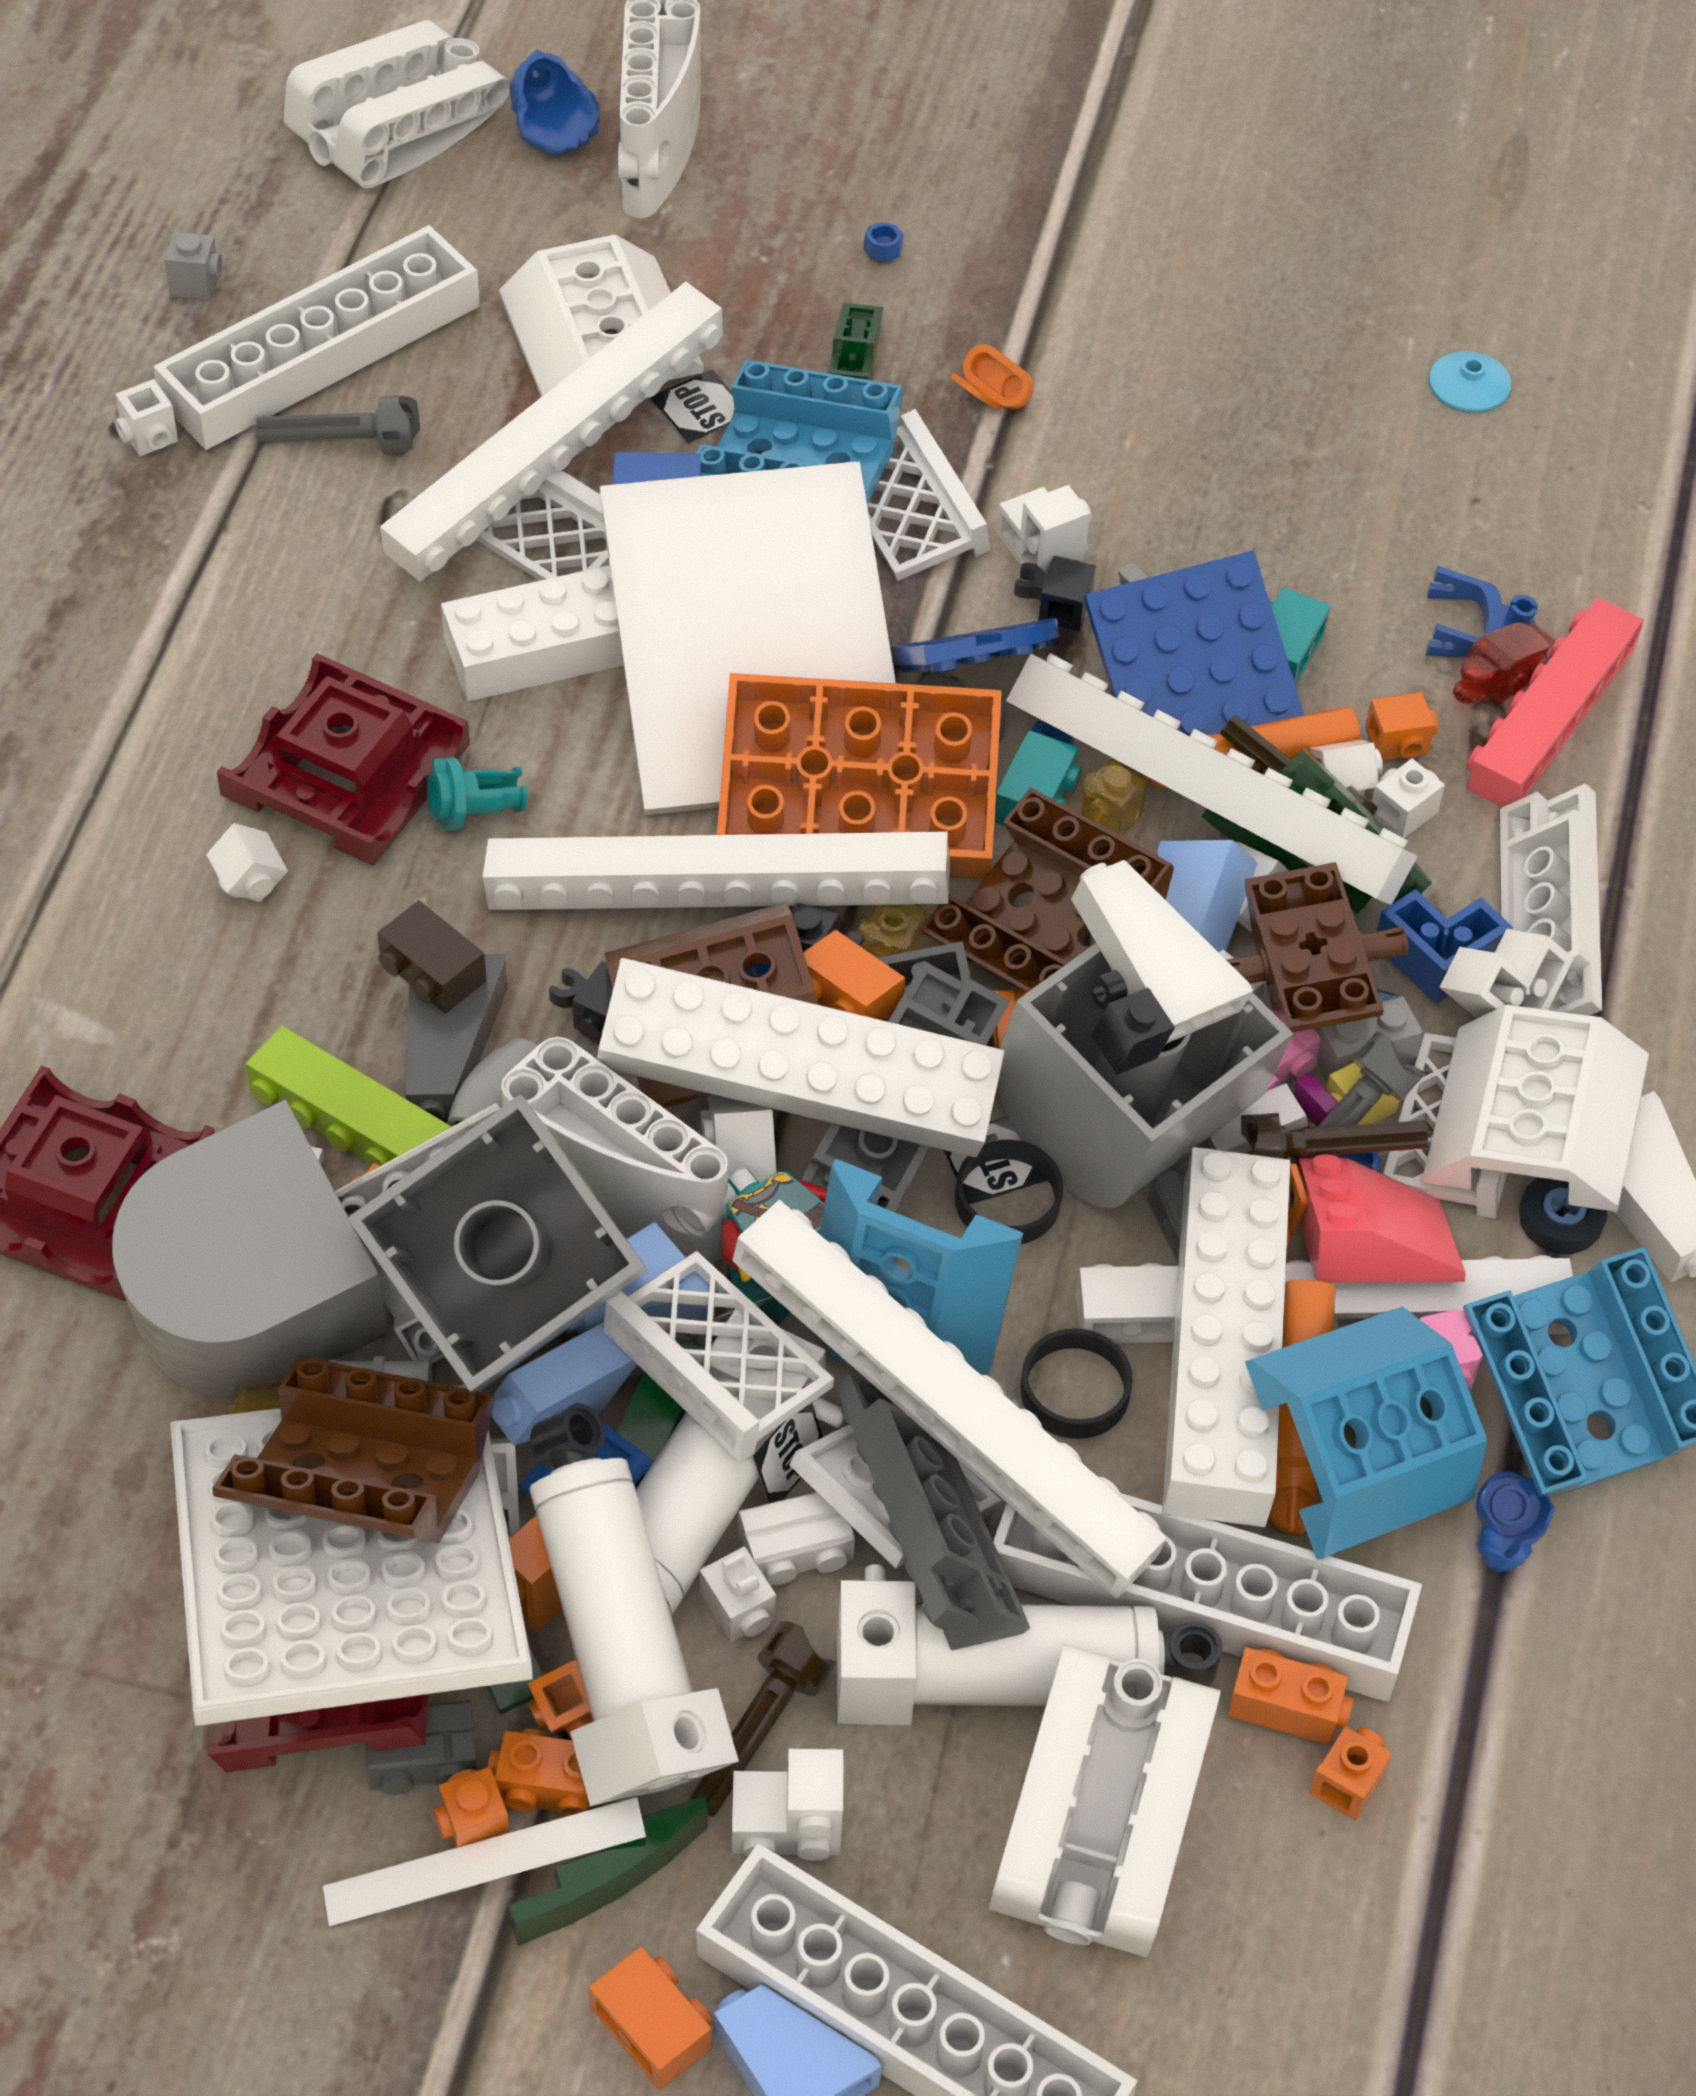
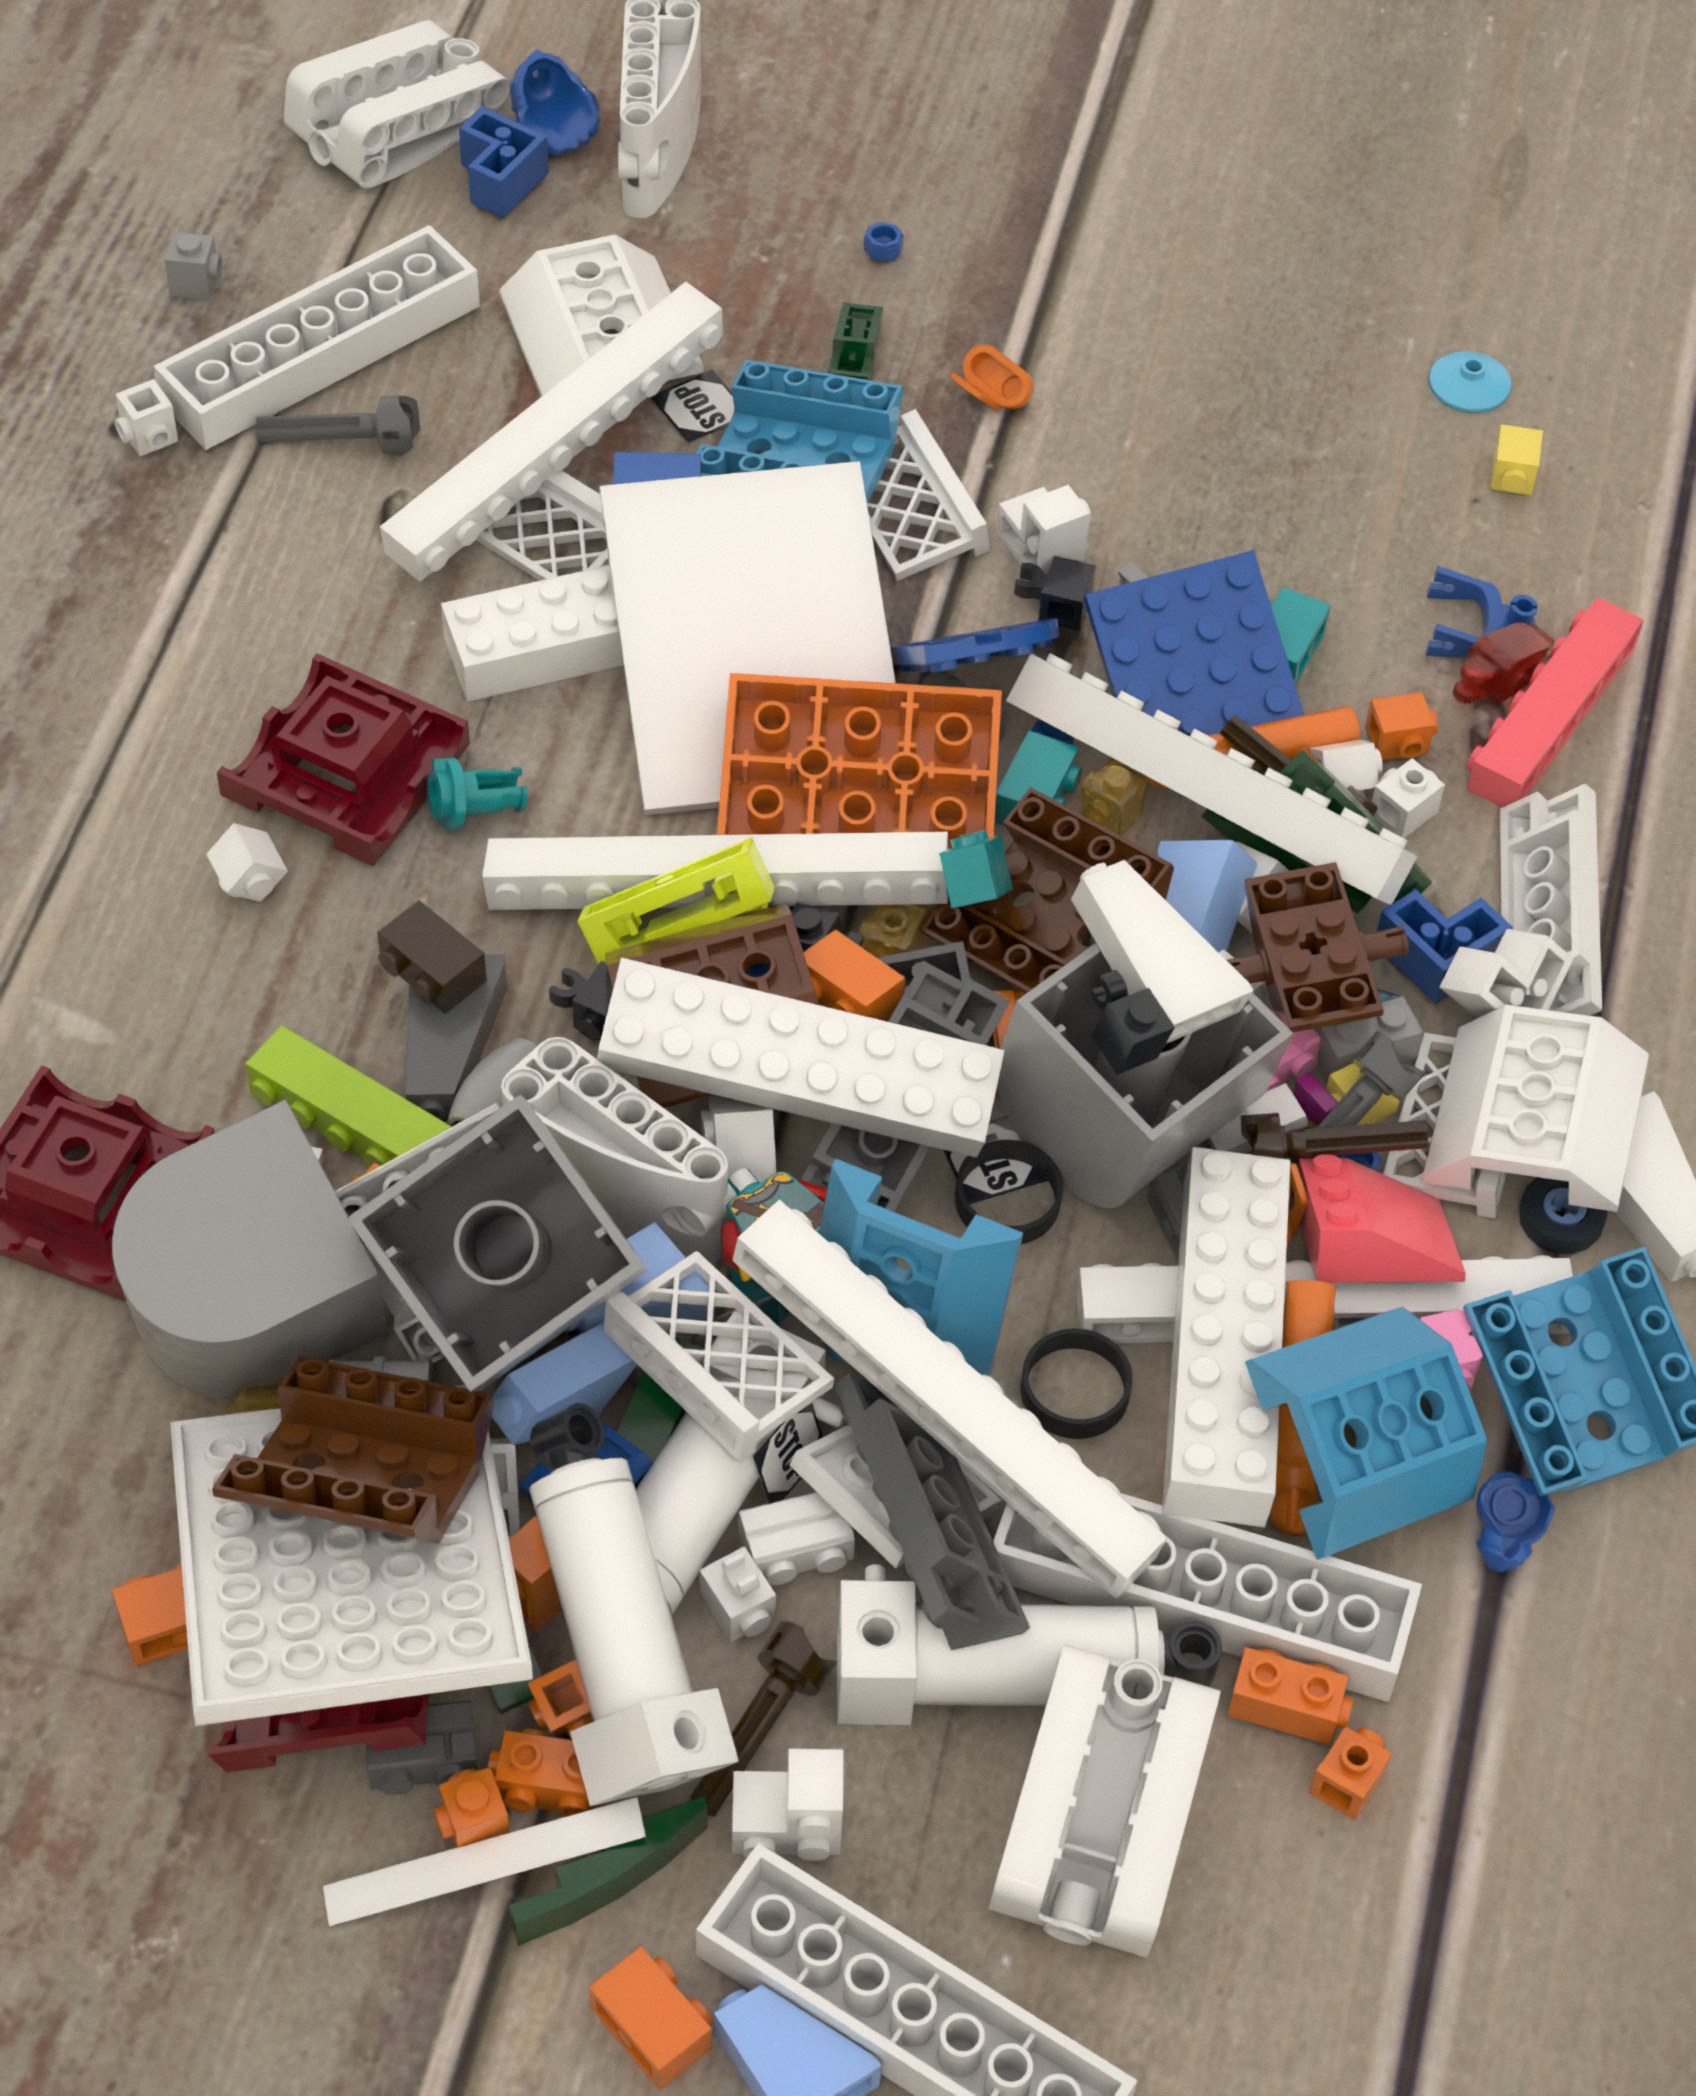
none -> orange brick [112,1563,188,1667]
none -> blue brick [459,106,549,218]
none -> neon yellow brick [577,837,775,964]
none -> teal brick [939,830,1013,908]
none -> light yellow brick [1490,424,1543,496]

